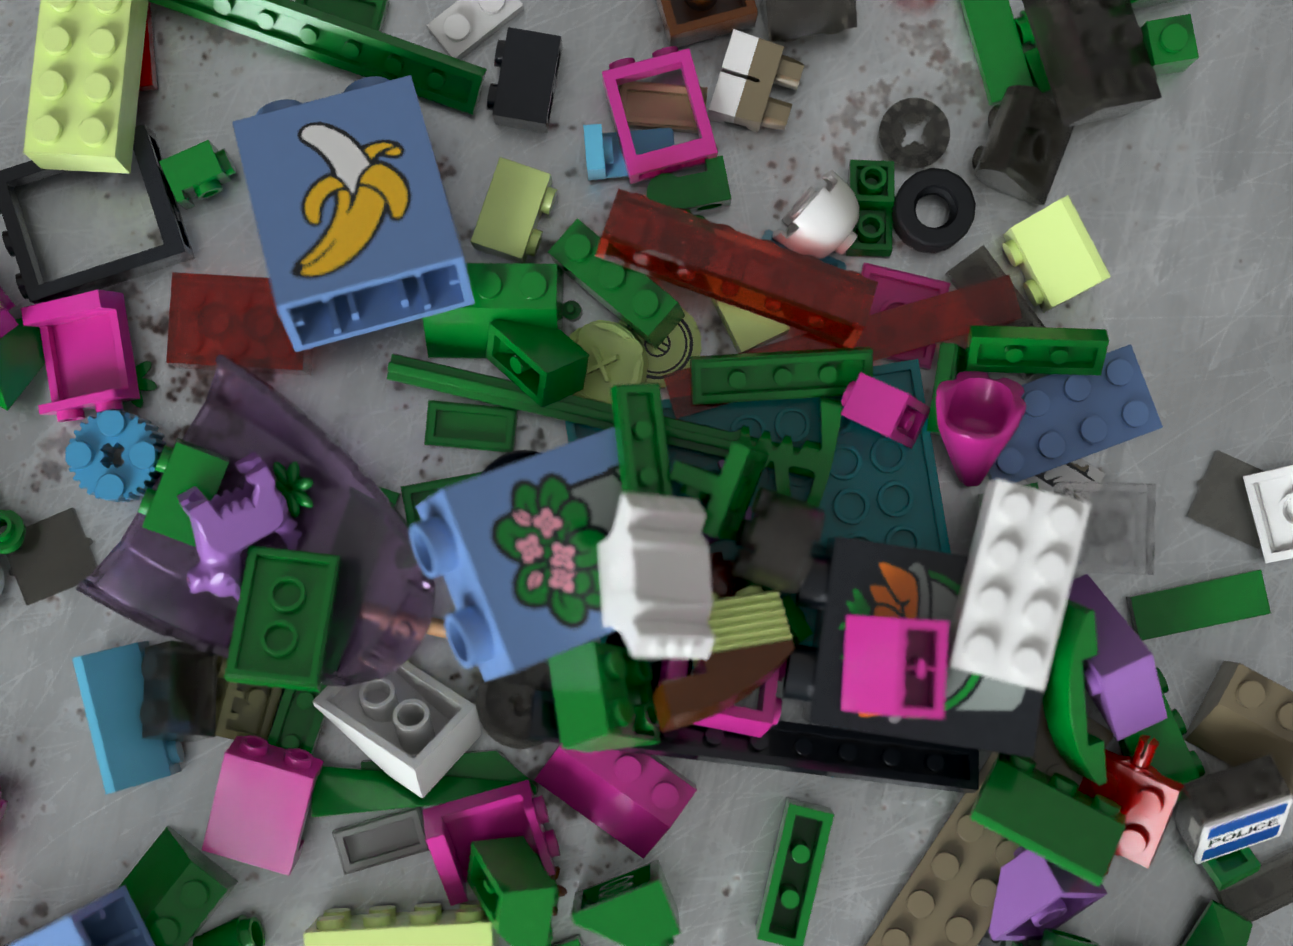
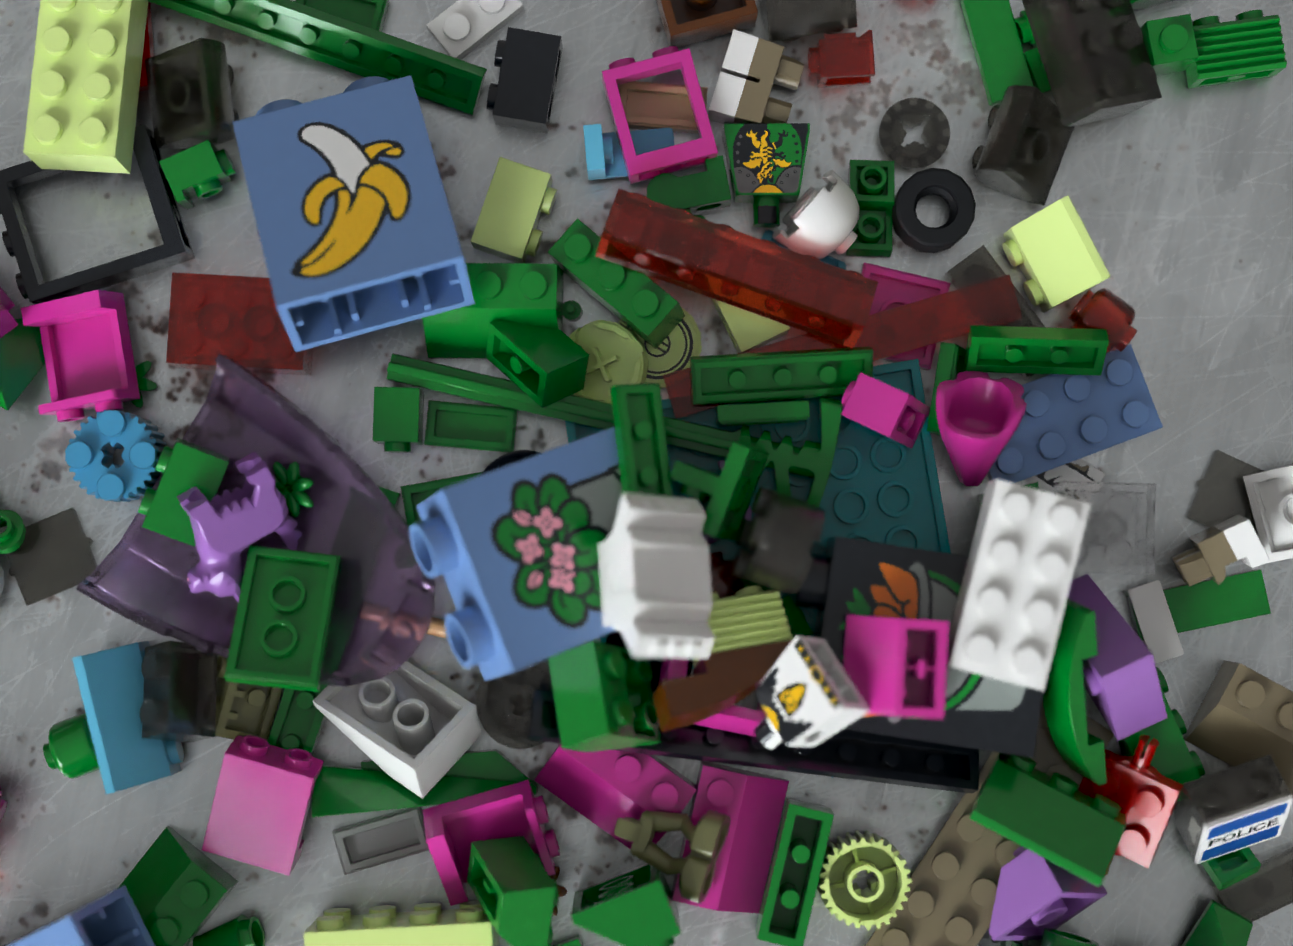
none -> green head [43,713,100,779]
none -> clear smoke brick [145,38,239,149]
none -> green brick [372,387,424,453]
none -> olive piece [614,809,731,904]
none -> dark pink slope [671,761,789,913]
none -> green tile [716,401,810,427]
none -> torso [723,123,810,228]
none -> white torso [754,635,870,749]
none -> clear red window [808,30,875,88]
none -> yellowish green brick [817,830,912,931]
none -> clear red head [1067,288,1138,354]
none -> white sticker [1128,580,1184,664]
none -> dark tan hips [1171,514,1270,587]
none -> green brick [1185,10,1287,88]

